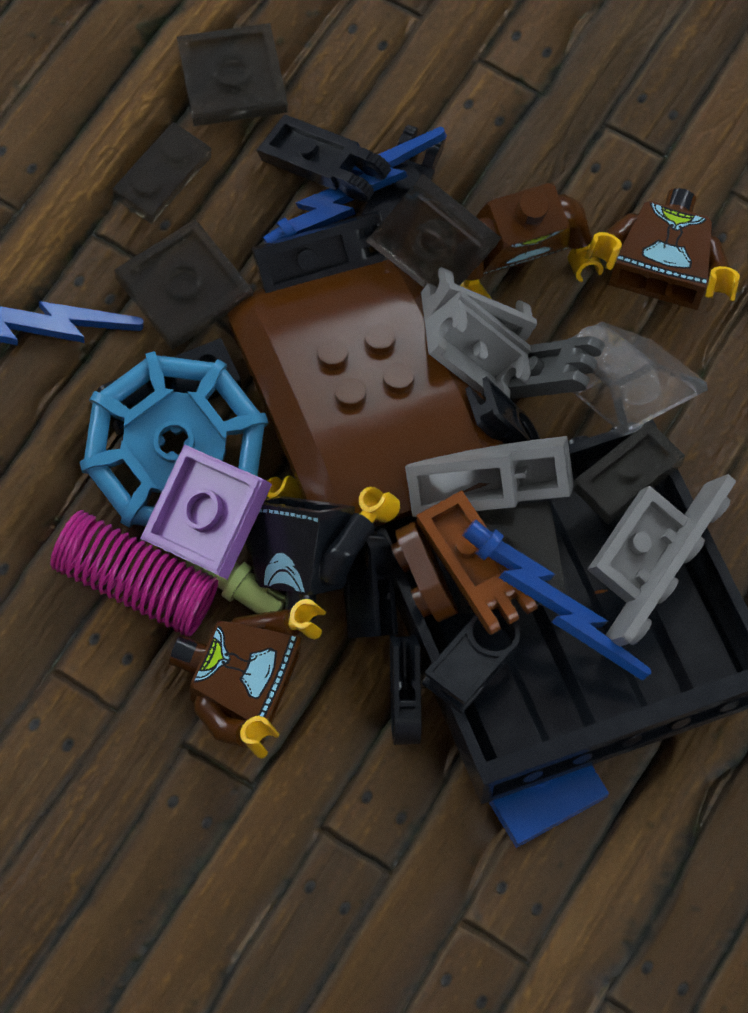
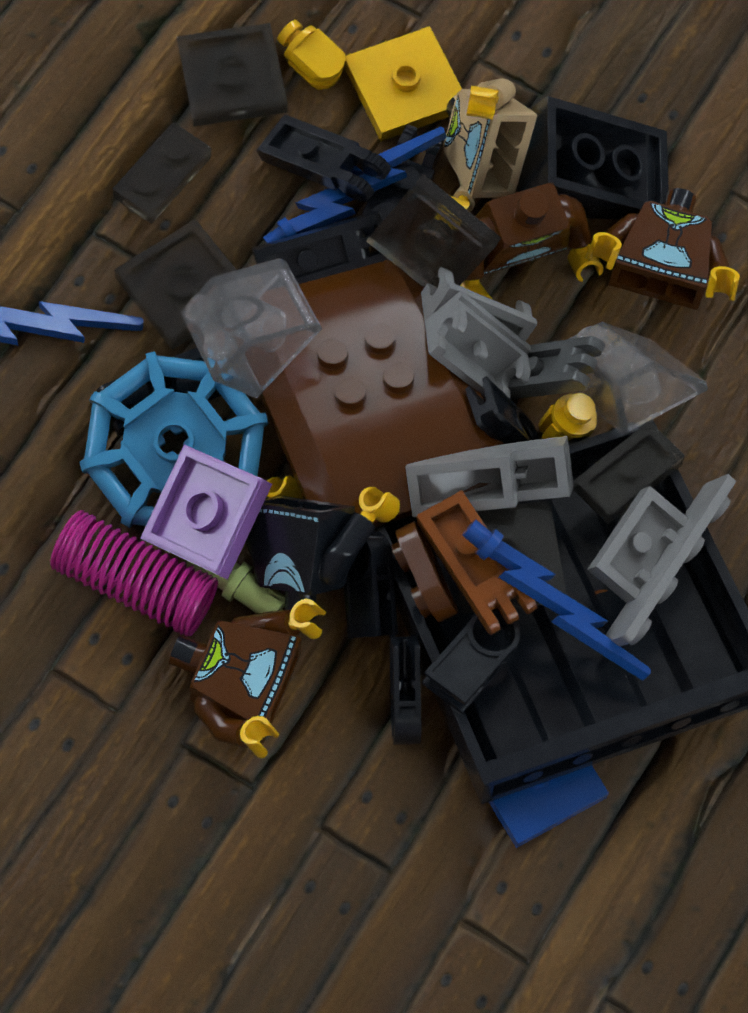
none -> clear slope [180,258,322,398]
none -> yellow arm [277,19,346,90]
none -> yellow plate [344,26,462,141]
none -> tan torso [435,78,537,229]
none -> black slope [516,96,669,220]
none -> yellow arm [538,393,597,441]

